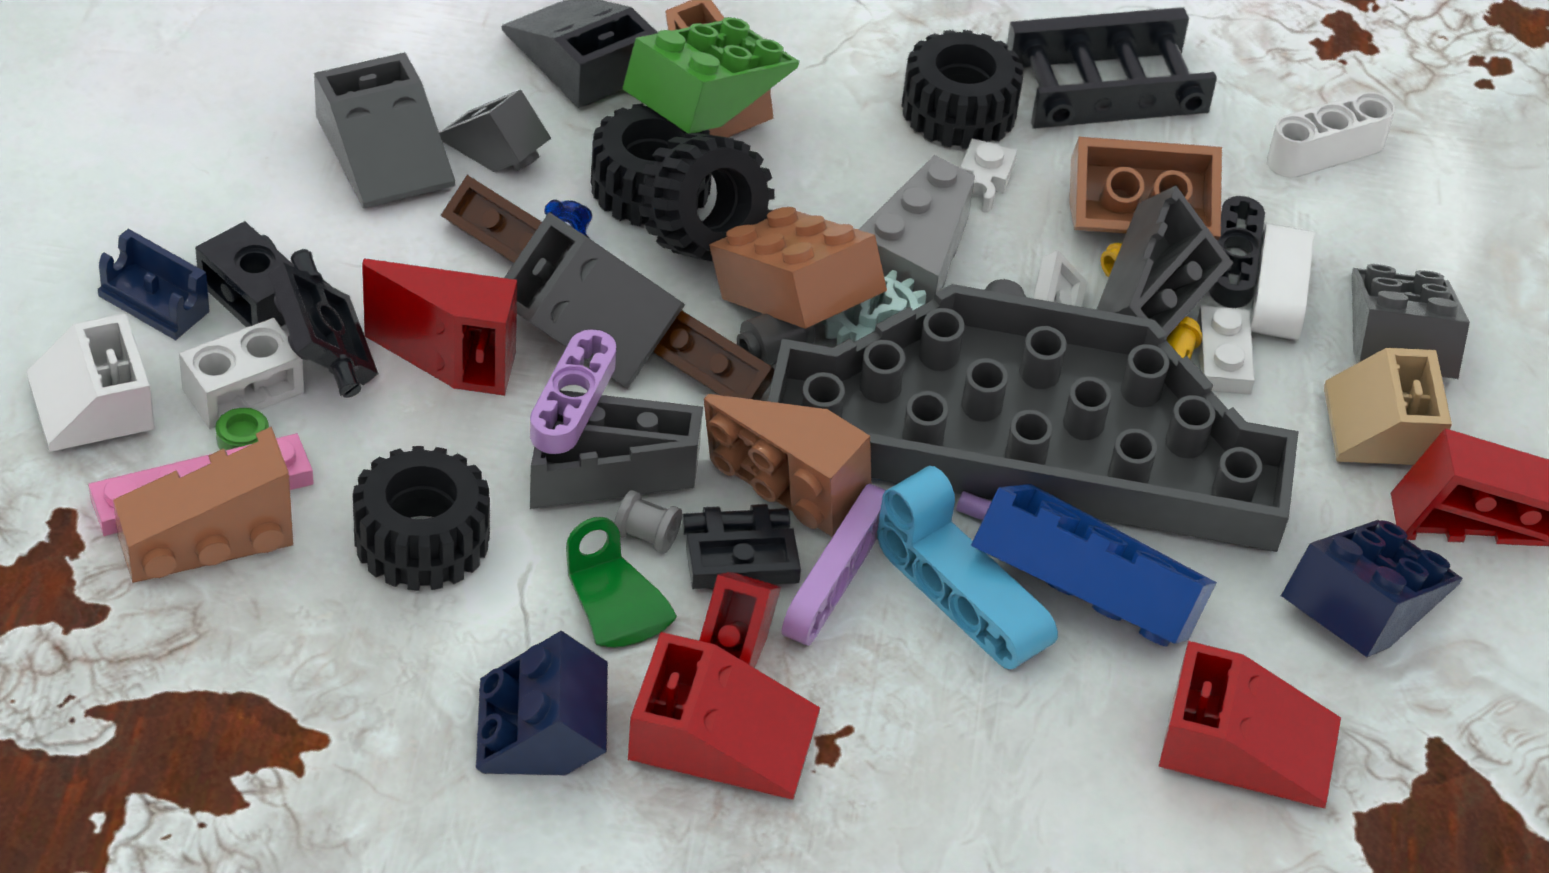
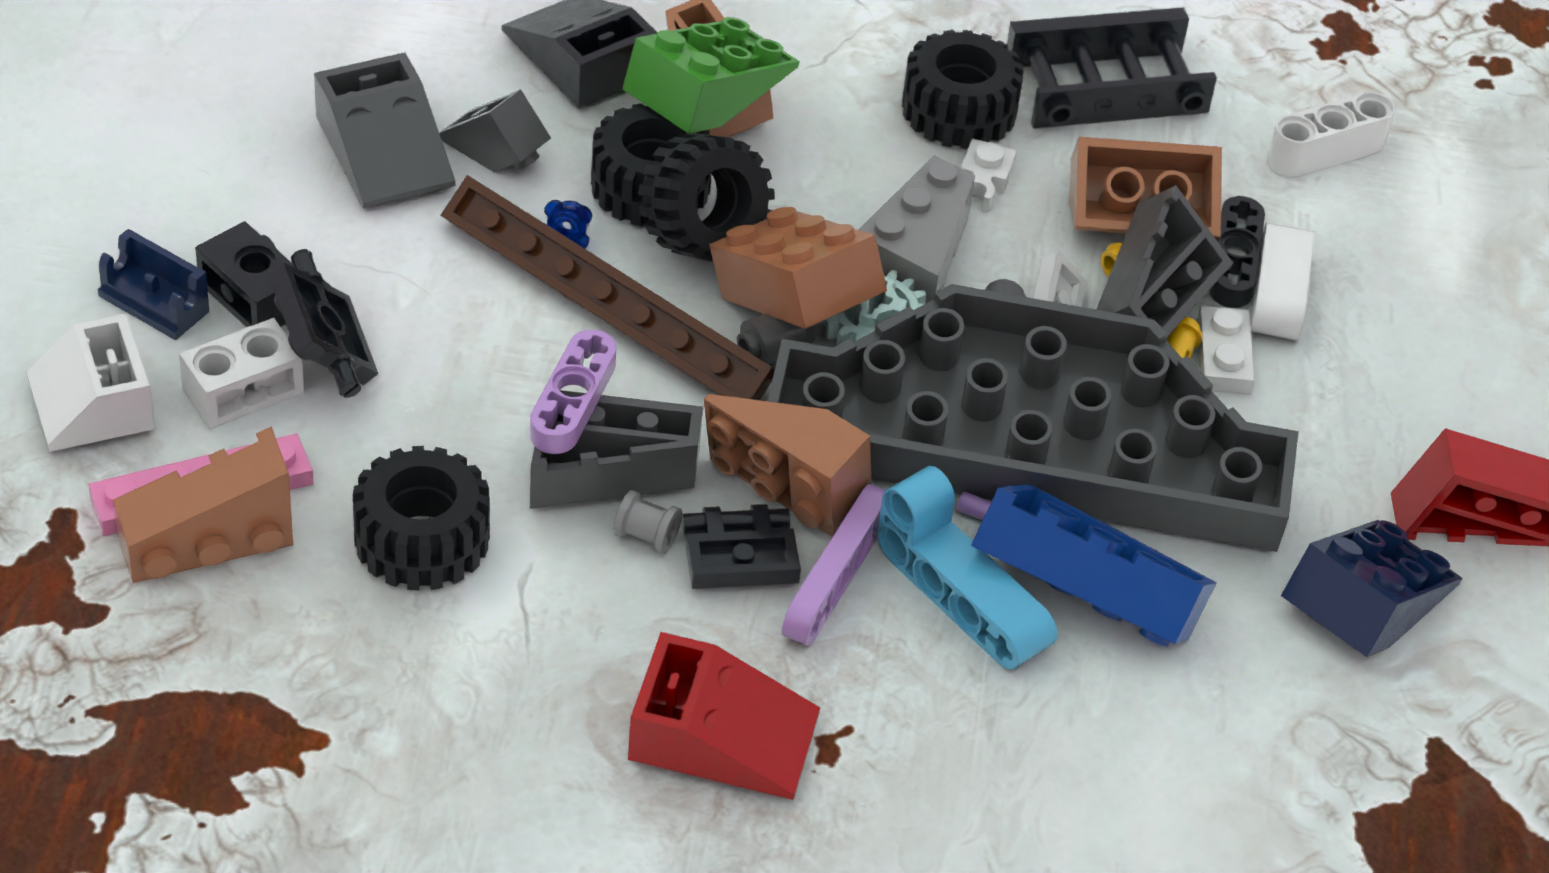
bright green tile [215,408,269,450] -> none
red slope [362,258,517,396] -> none
dark blue slope [476,630,608,776] -> none
dark grey slope [504,212,685,389] -> none
green piece [566,517,677,648] -> none
red slope [699,572,781,668] -> none
red slope [1158,641,1341,809] -> none
tan slope [1324,348,1452,465] -> none
dark grey slope [1352,264,1470,379] -> none

